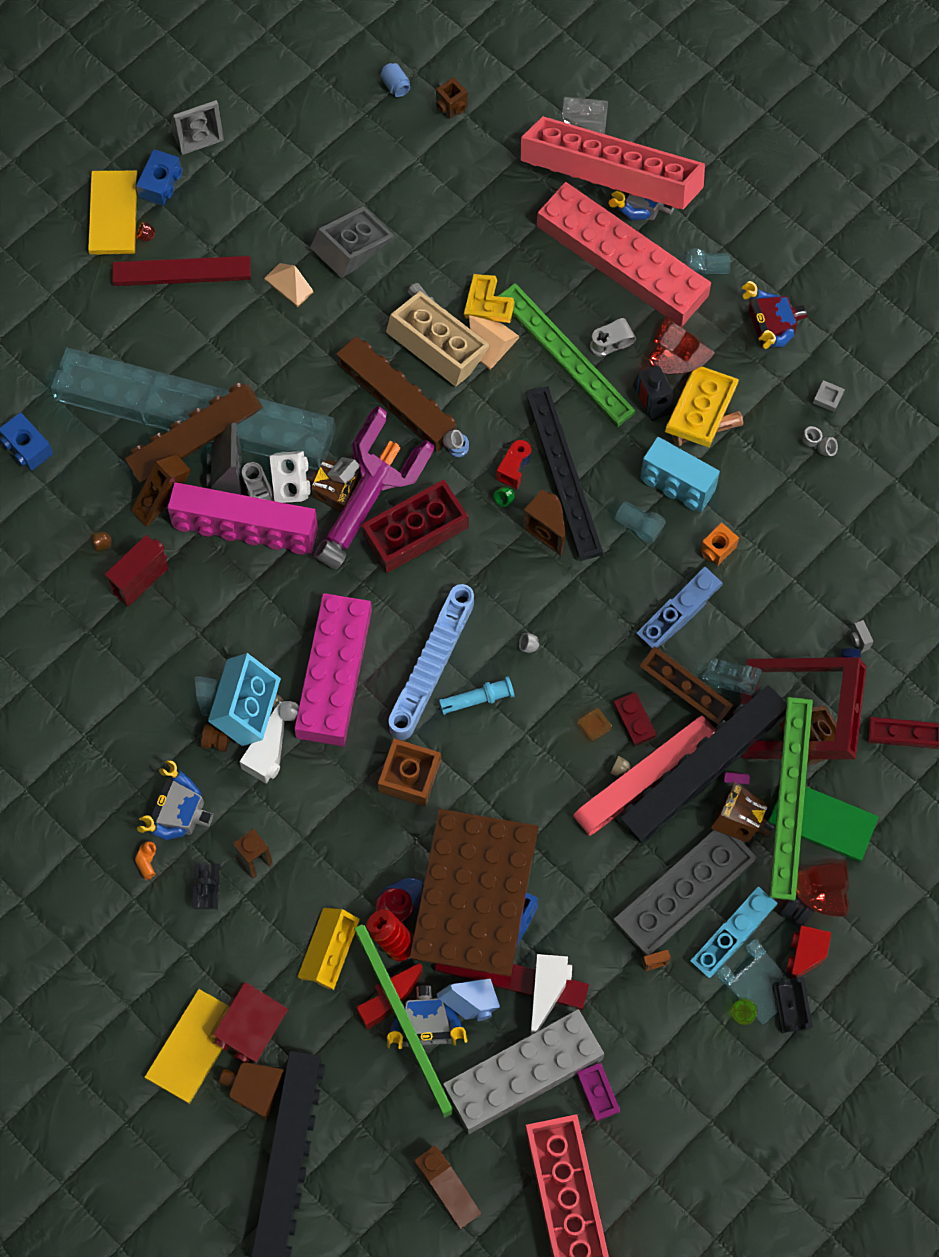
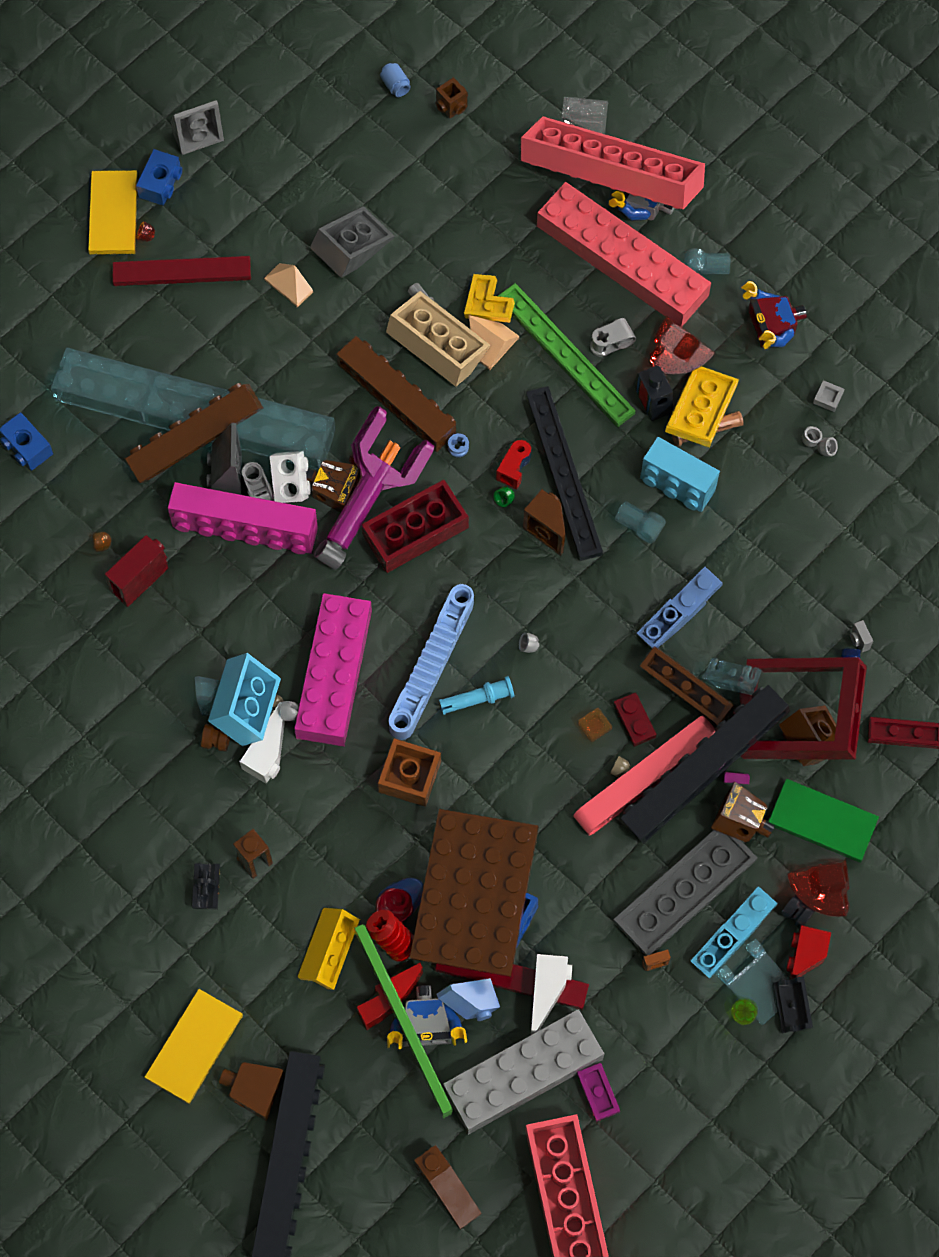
reddish brown slope [131,454,191,527] -> none
orange arm [135,841,156,880] -> none
torso [137,761,213,840] -> none
dark red brick [209,982,288,1063] -> none
light grey plate [327,457,360,483] -> none
light grey hinge [443,430,464,449] -> none
orange brick [700,523,739,566] -> none
bright green tile [769,697,813,901] -> none

